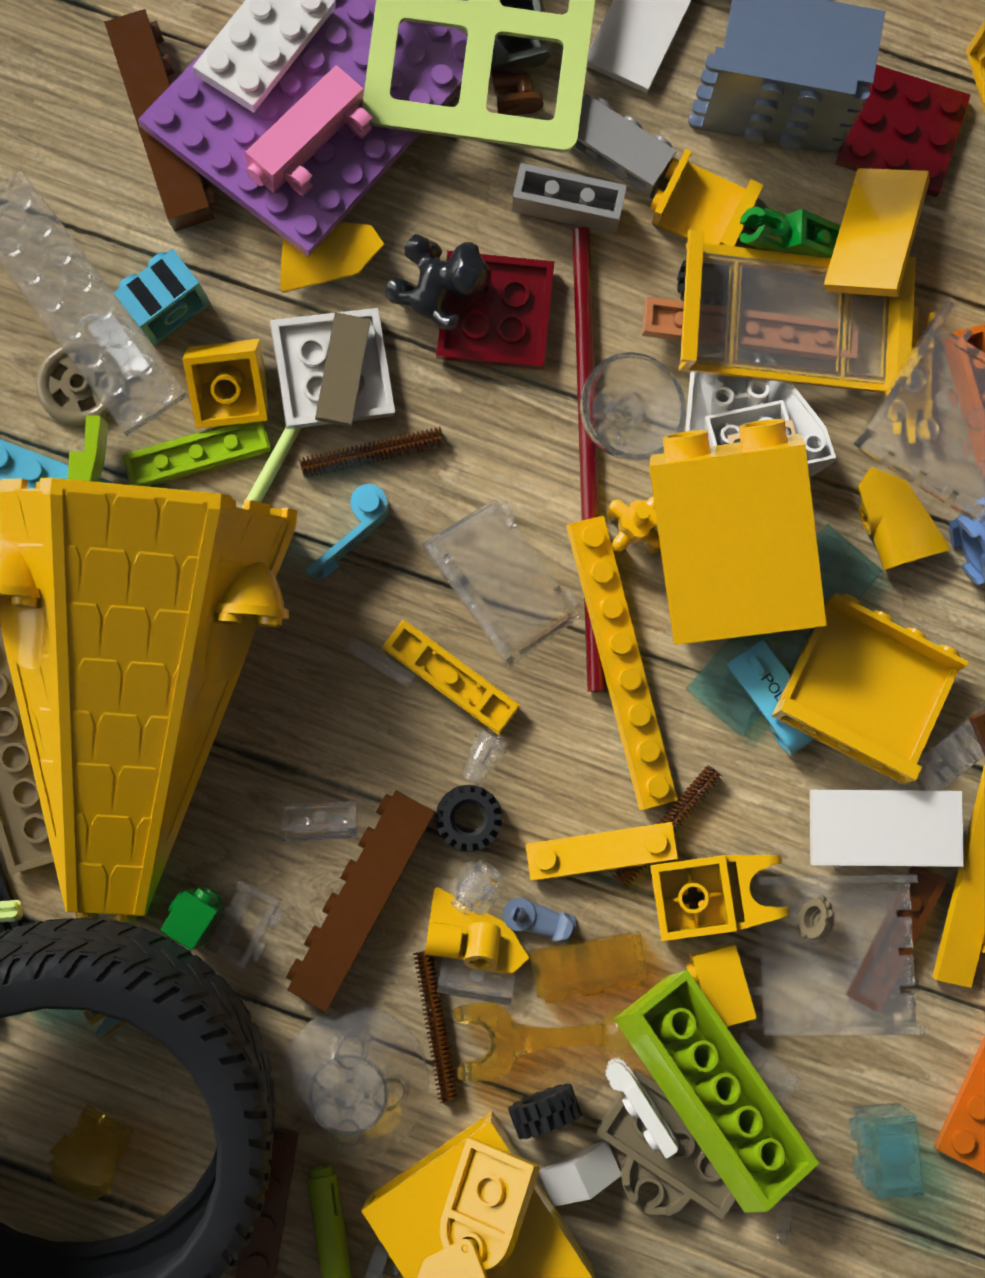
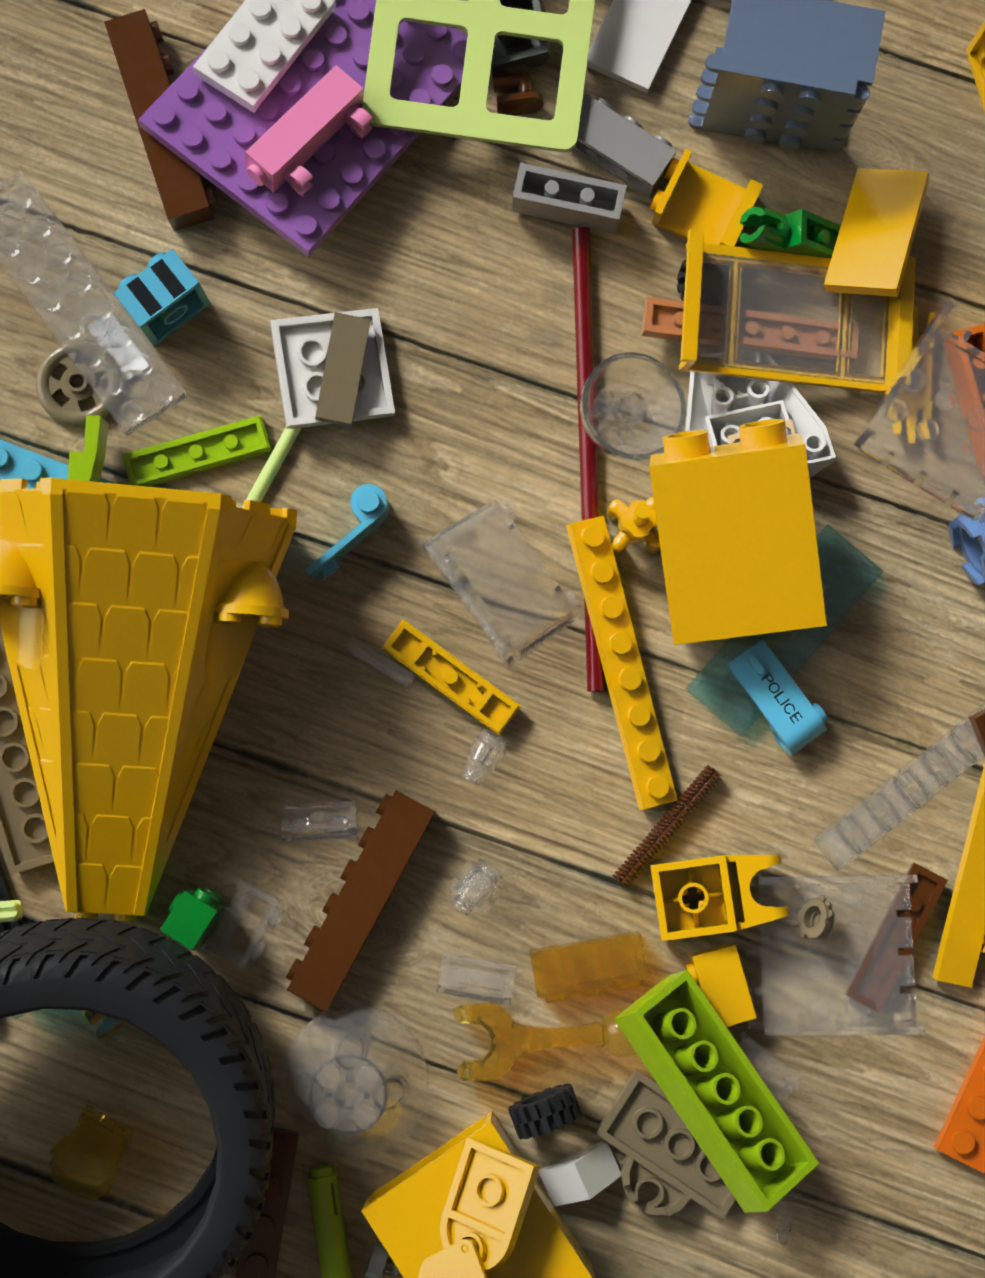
yellow slope [182,338,268,429] -> none
yellow panel [280,222,384,293] -> none
reddish brown axle [299,426,445,478] -> none
black animal [386,234,491,331] -> none
reddish brown axle [413,950,458,1103] -> none
yellow panel [425,887,529,975] -> none
black tyre [435,785,502,852] -> none
dark red plate [436,250,555,370] -> none
sand blue piece [503,898,576,943] -> none
yellow plate [526,822,678,882] -> none
white hinge [605,1056,678,1159] -> none
yellow panel [771,593,969,785] -> none
white tile [810,790,964,867] -> none
dark red plate [835,64,971,197] -> none
clear light blue brick [849,1103,924,1199] -> none
yellow panel [857,467,950,571] -> none

